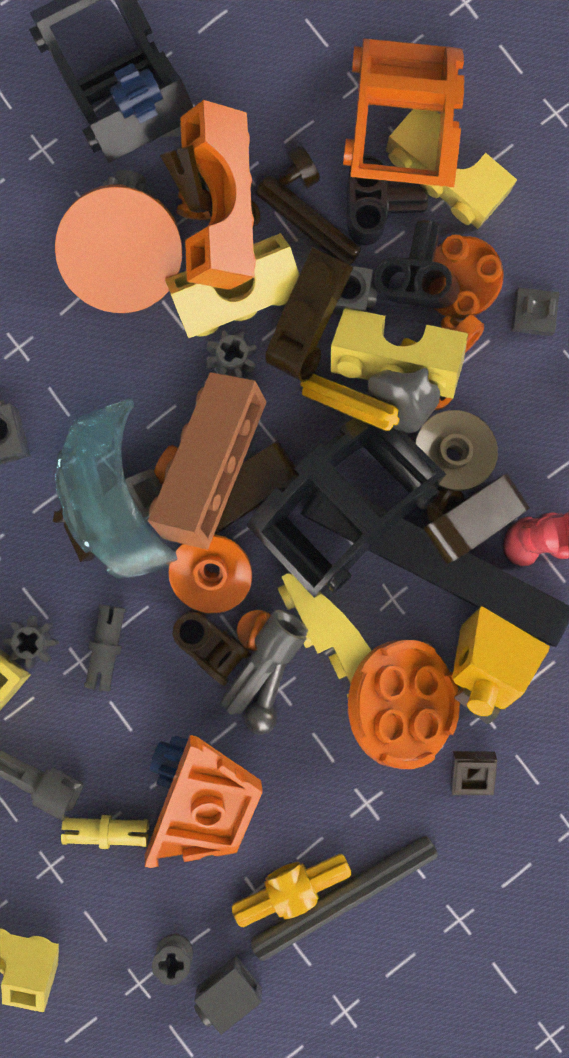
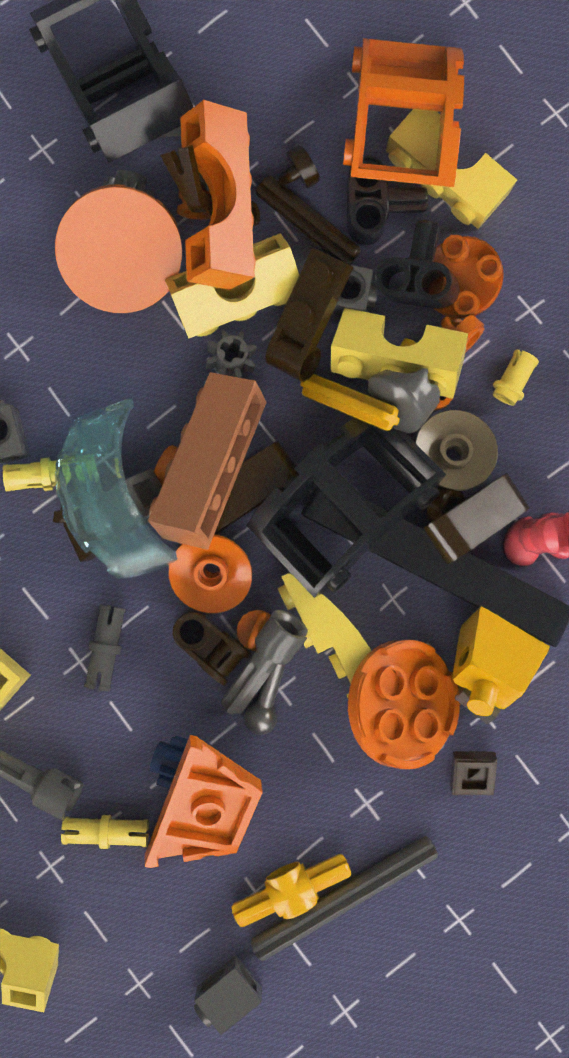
dark grey gear [3,615,59,669] -> none
dark blue gear [109,63,163,124] -> none
dark grey bush [152,934,194,986] -> none
dark grey tile [511,288,559,336] -> none
none -> light yellow pin [3,457,90,492]
none -> light yellow pin [493,350,539,406]

